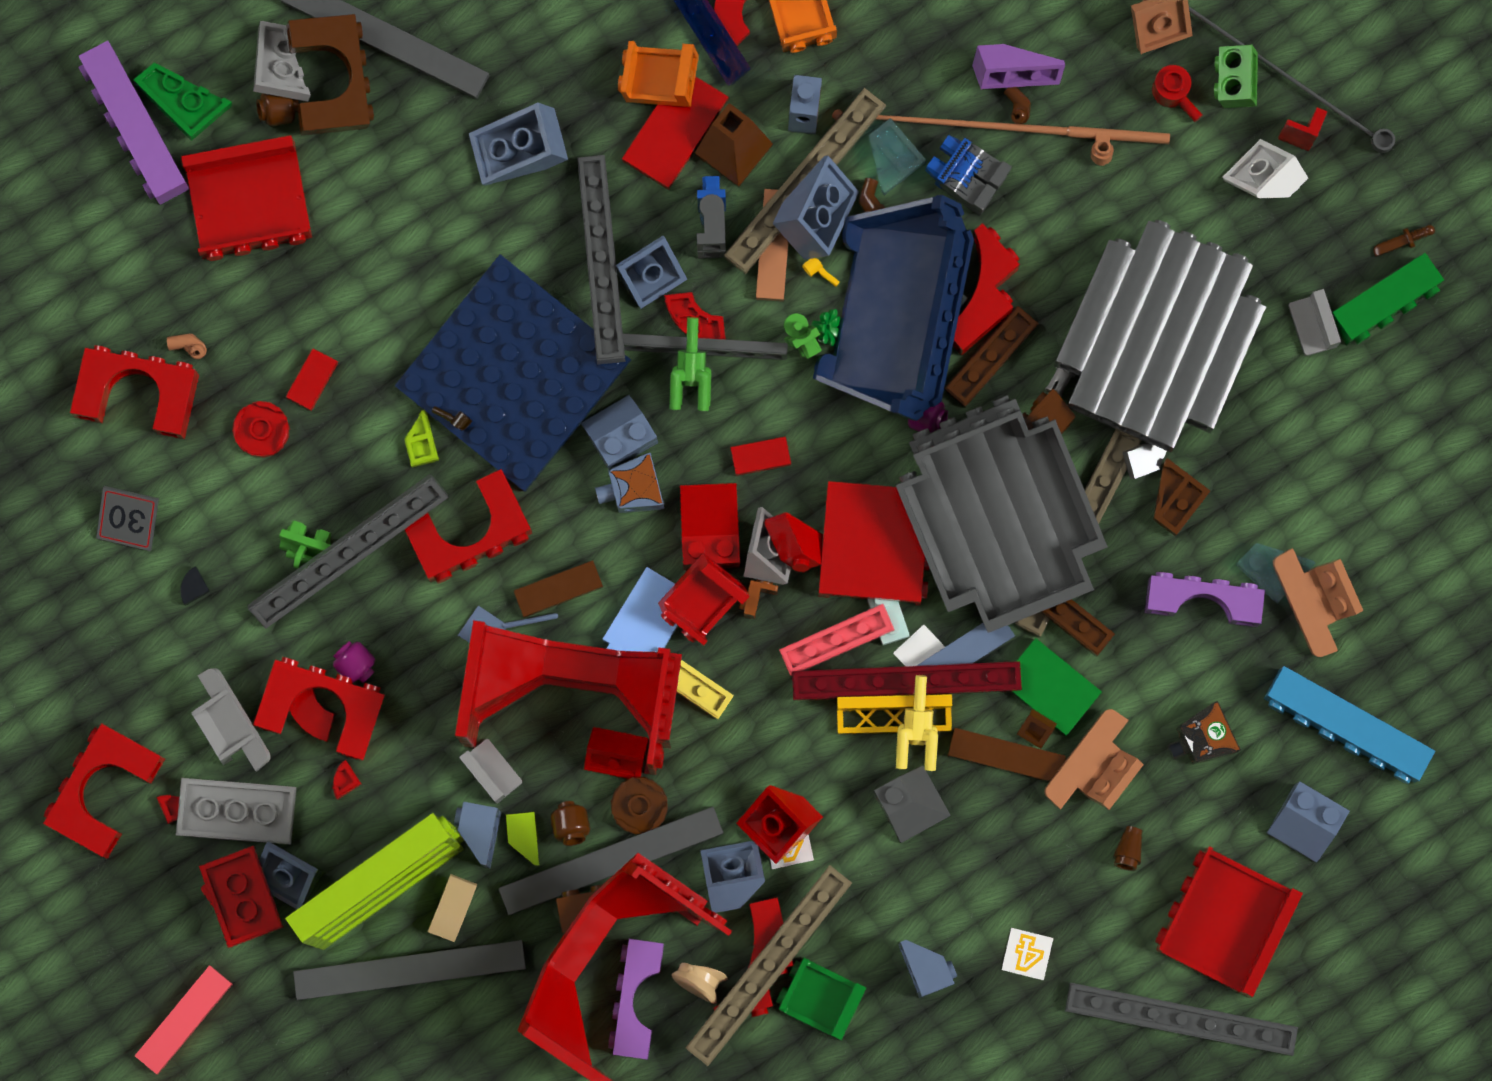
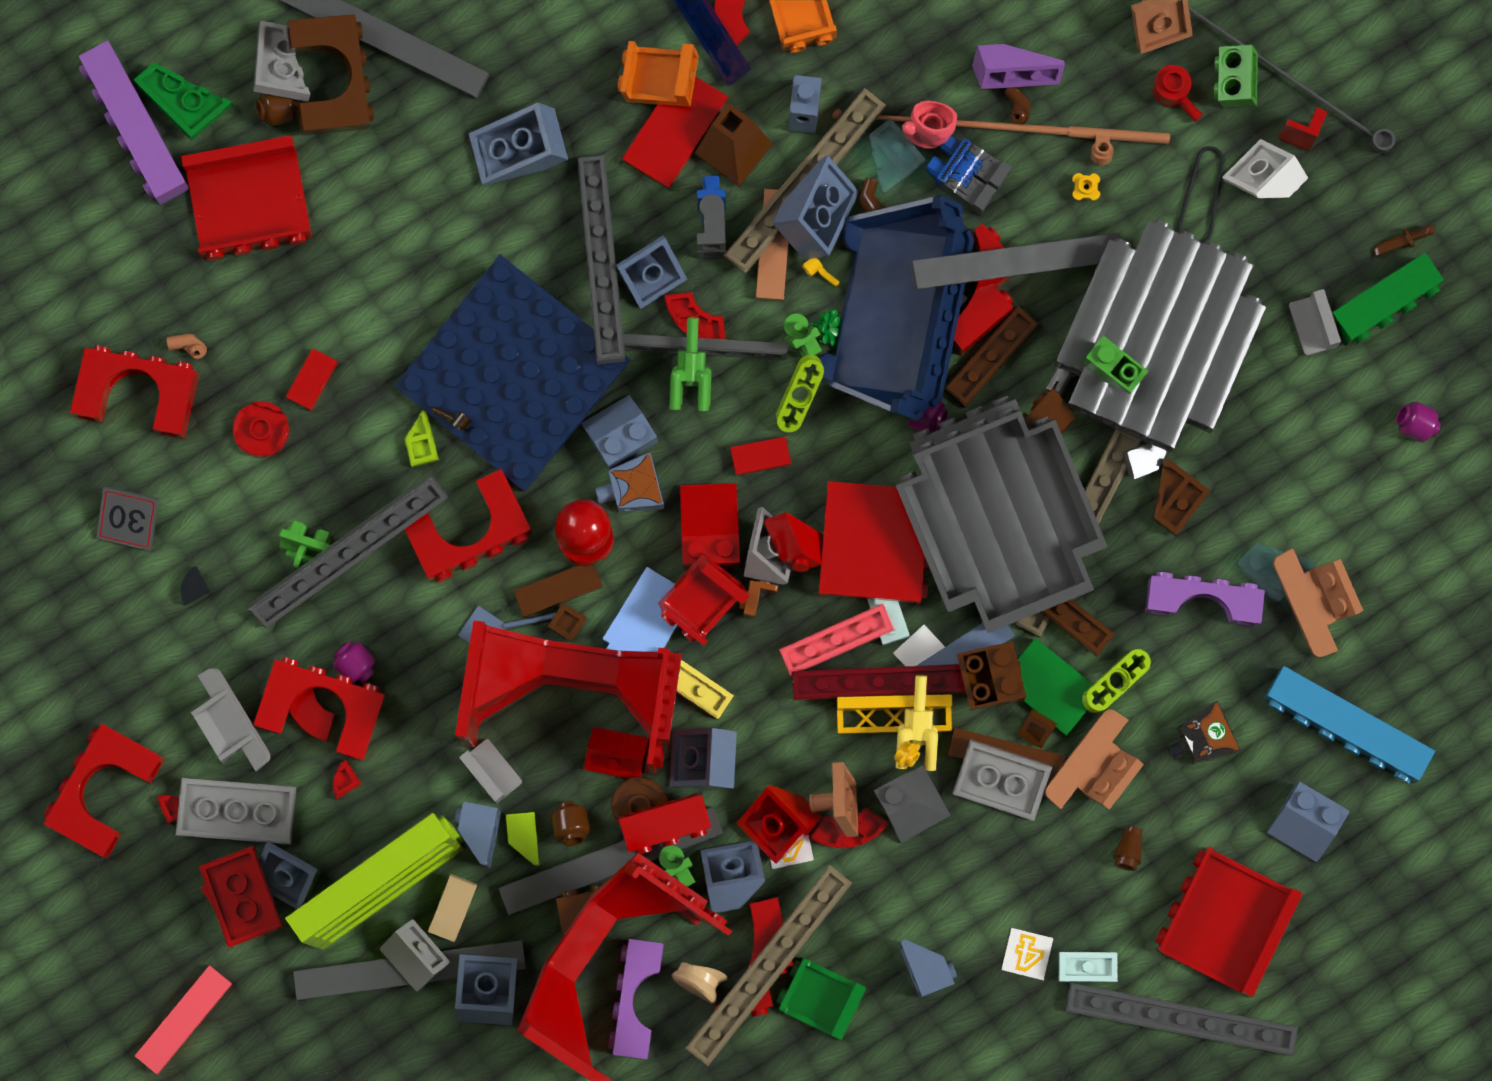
none -> light grey panel [380,919,450,991]
none -> sand blue slope [454,954,517,1025]
none -> reddish brown plate [548,603,587,642]
none -> red tile [555,499,614,566]
none -> red brick [618,792,712,855]
none -> bright green hips [659,845,695,887]
none -> sand blue slope [669,728,737,789]
none -> lime beam [776,355,824,432]
none -> red tile [809,807,889,849]
none -> nougat tile [810,762,858,837]
none -> yellow plate [894,741,920,769]
none -> coral piece [902,101,957,148]
none -> dark grey tile [909,233,1121,290]
none -> light grey tile [952,739,1052,821]
none -> reddish brown slope [957,641,1026,710]
none -> light aqua plate [1059,952,1118,982]
none -> yellow plate [1072,173,1100,201]
none -> bright green slope [1082,336,1148,394]
none -> lime beam [1082,649,1151,713]
none -> black piece [1177,146,1224,244]
none -> magenta head [1396,401,1441,442]

